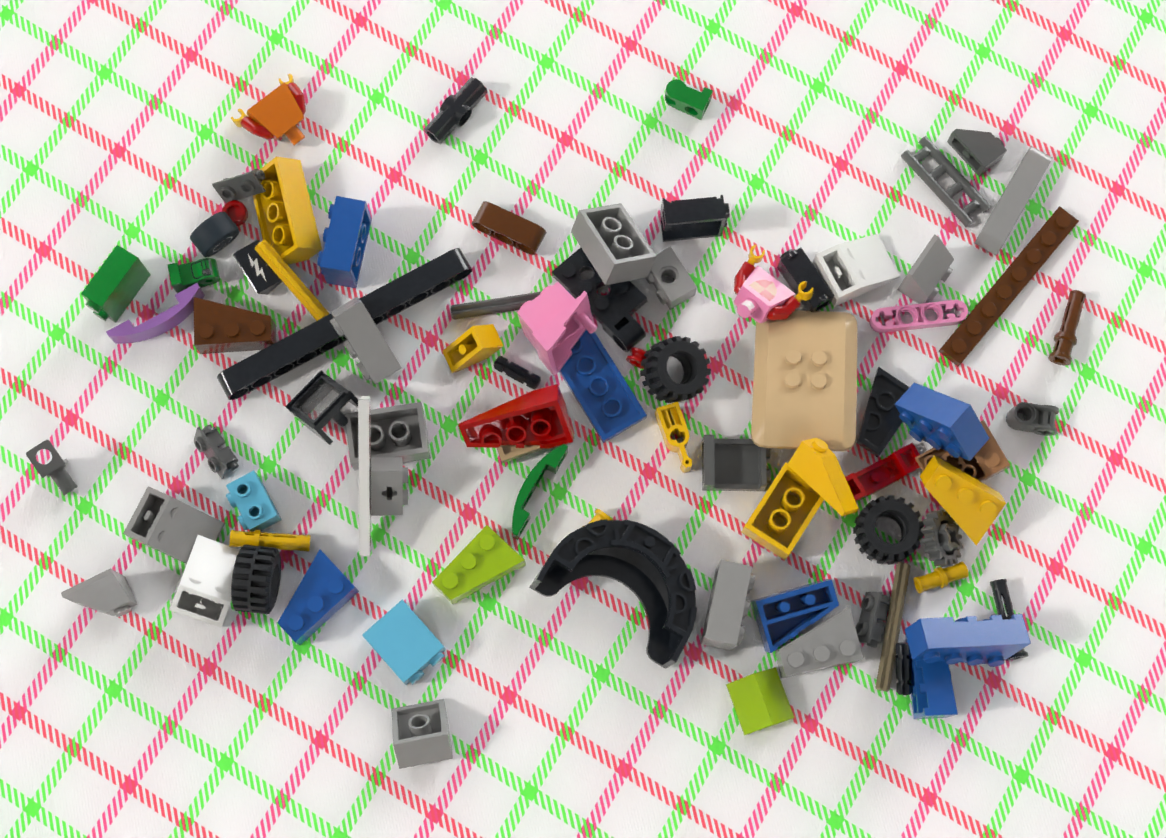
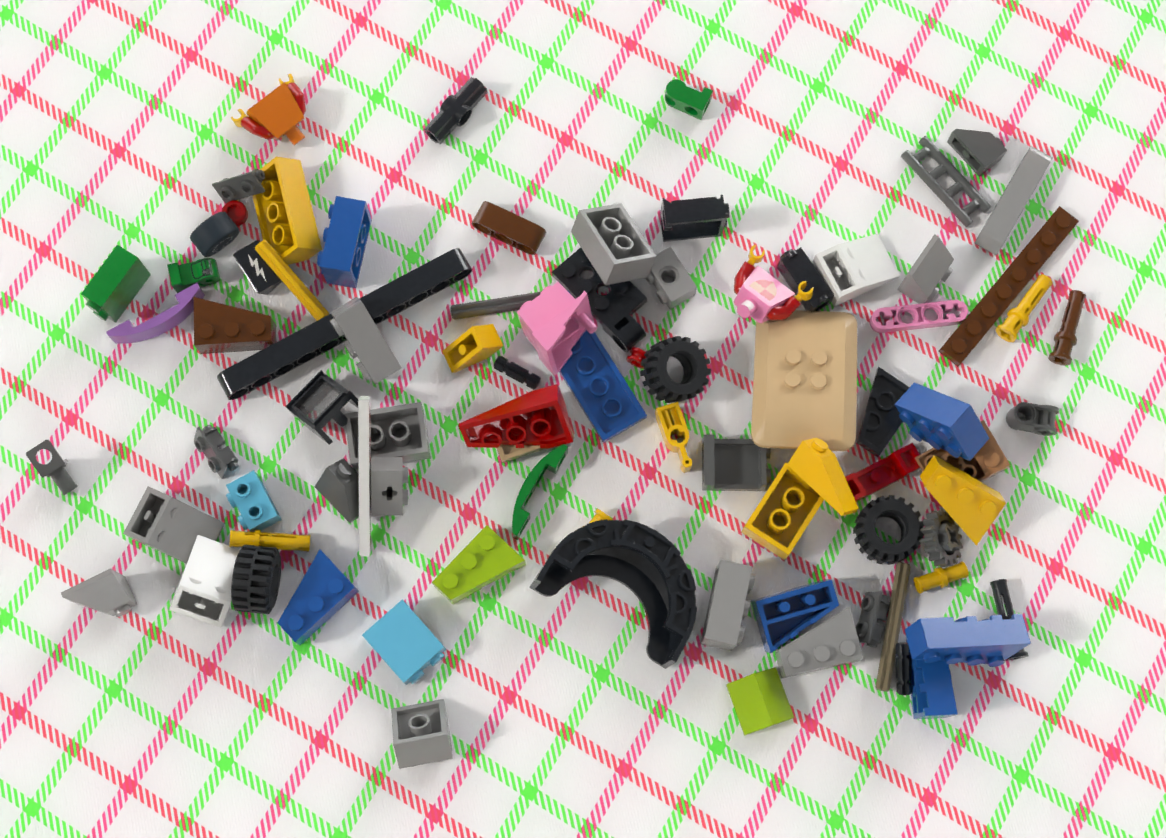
none -> dark grey slope [315,458,359,523]
none -> yellow pin [995,274,1053,342]

